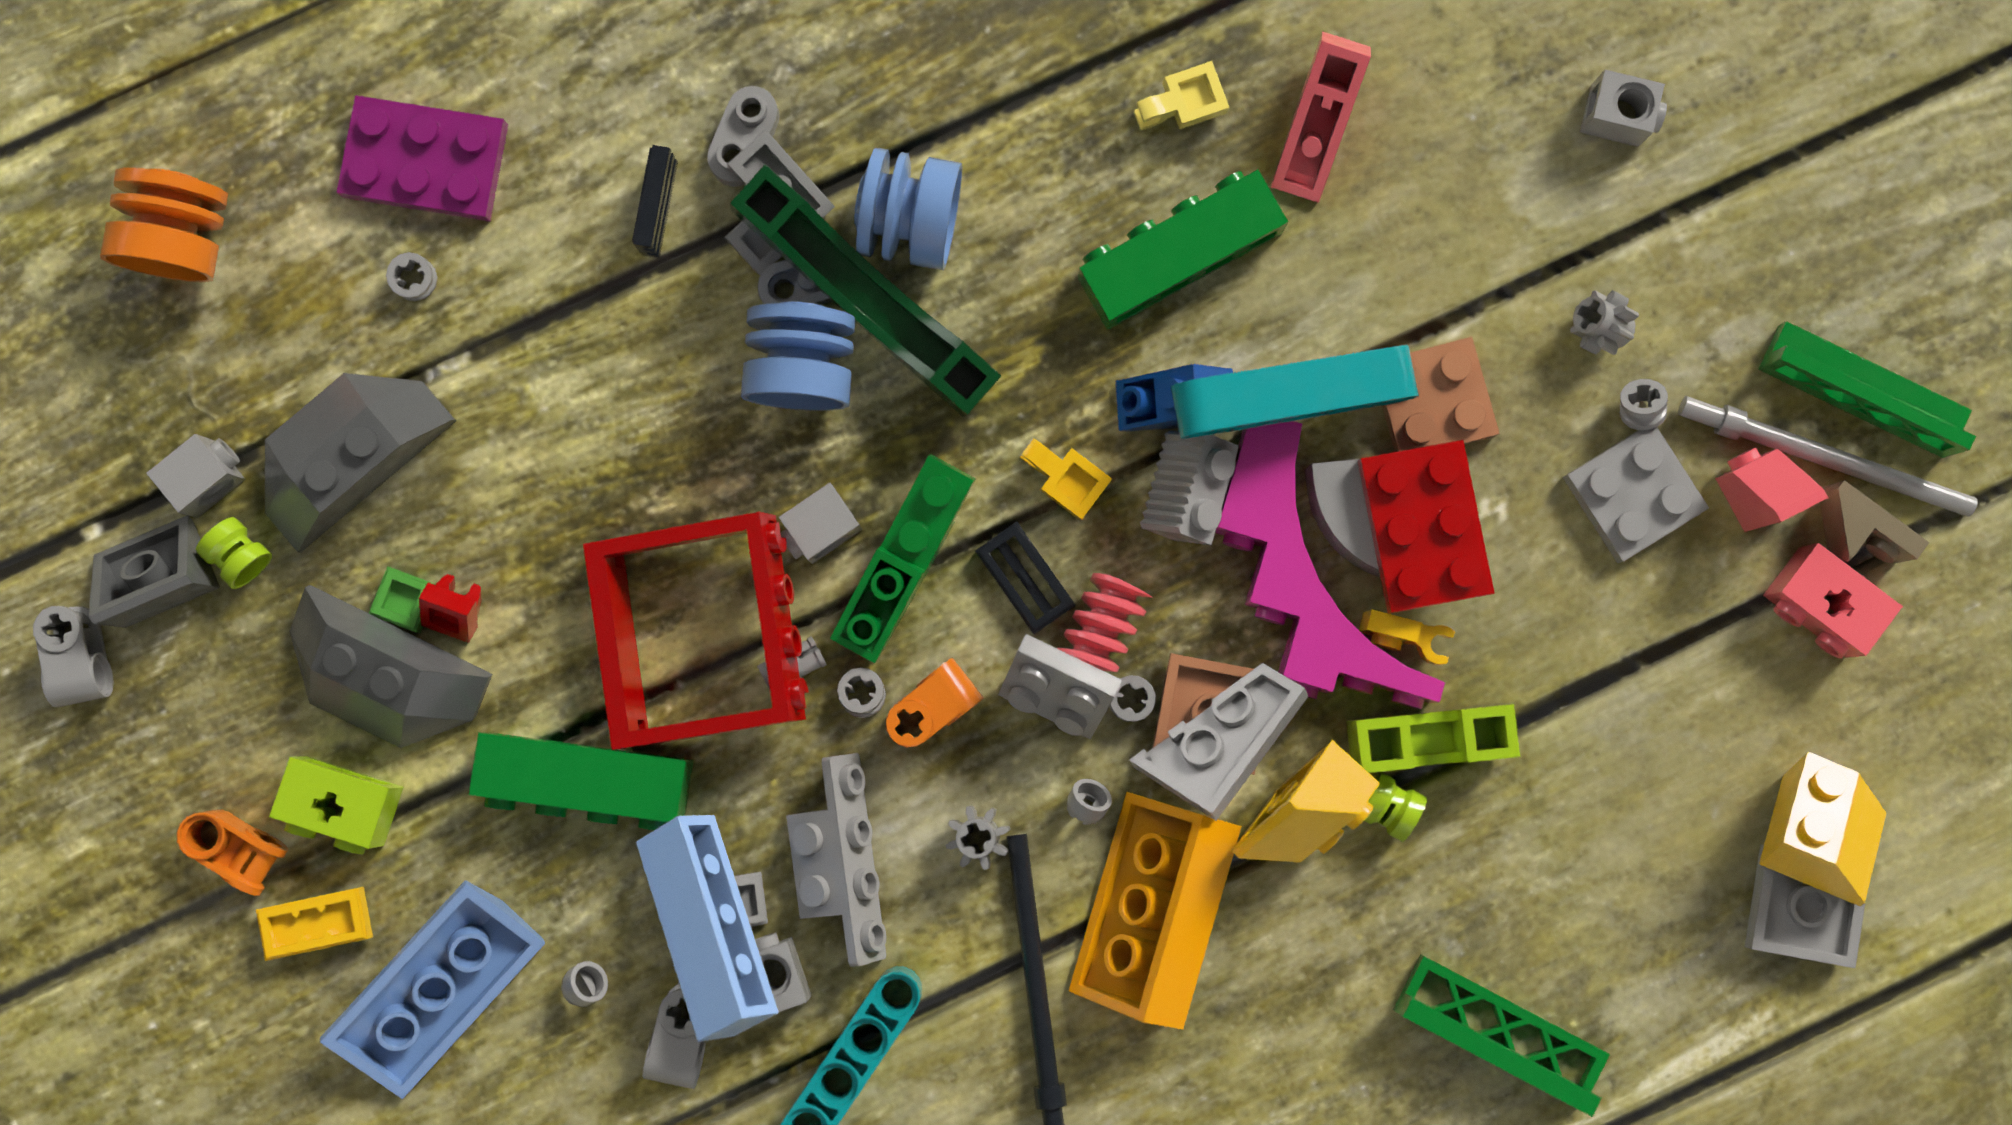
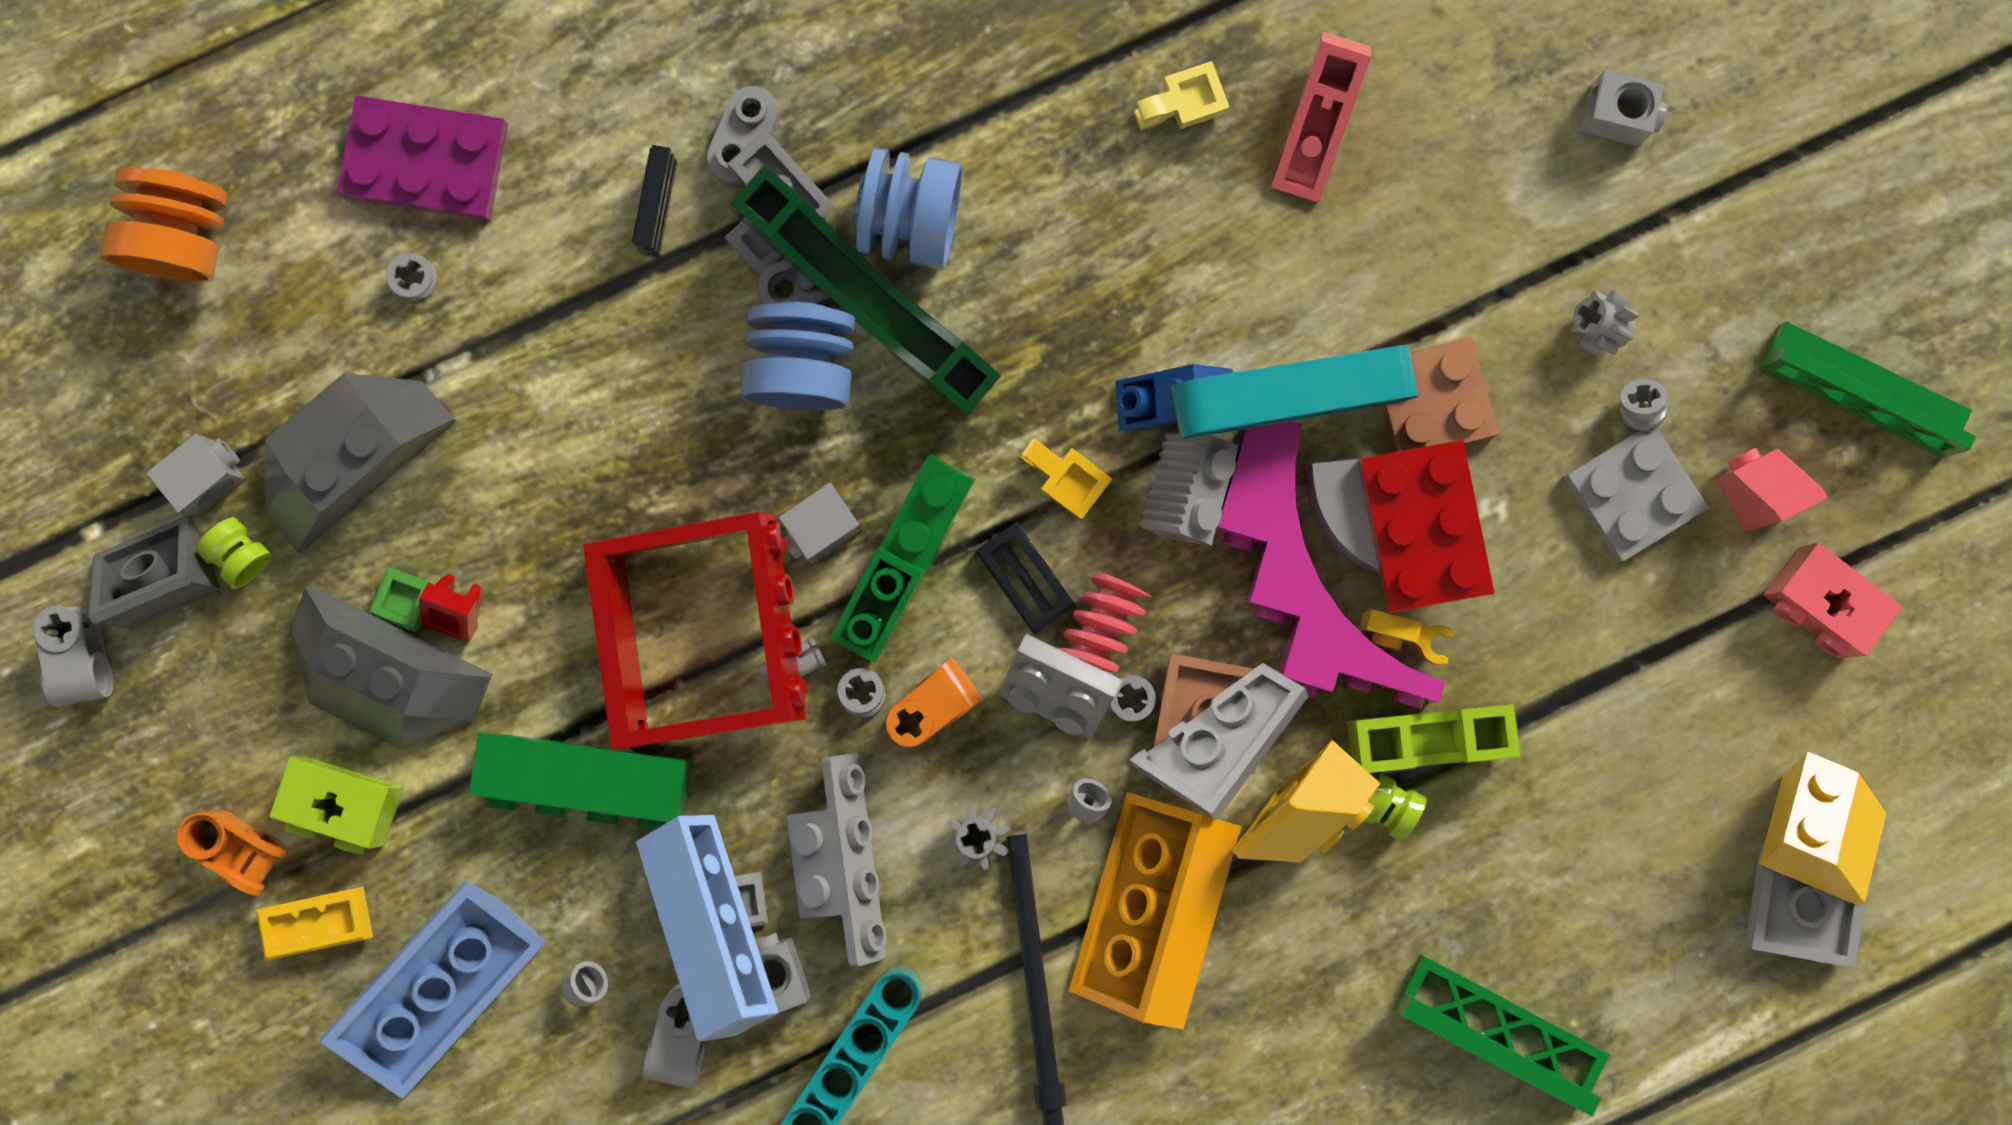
green brick [1078,169,1289,330] -> none
light grey bar [1678,396,1978,517] -> none
dark tan slope [1820,480,1929,563] -> none

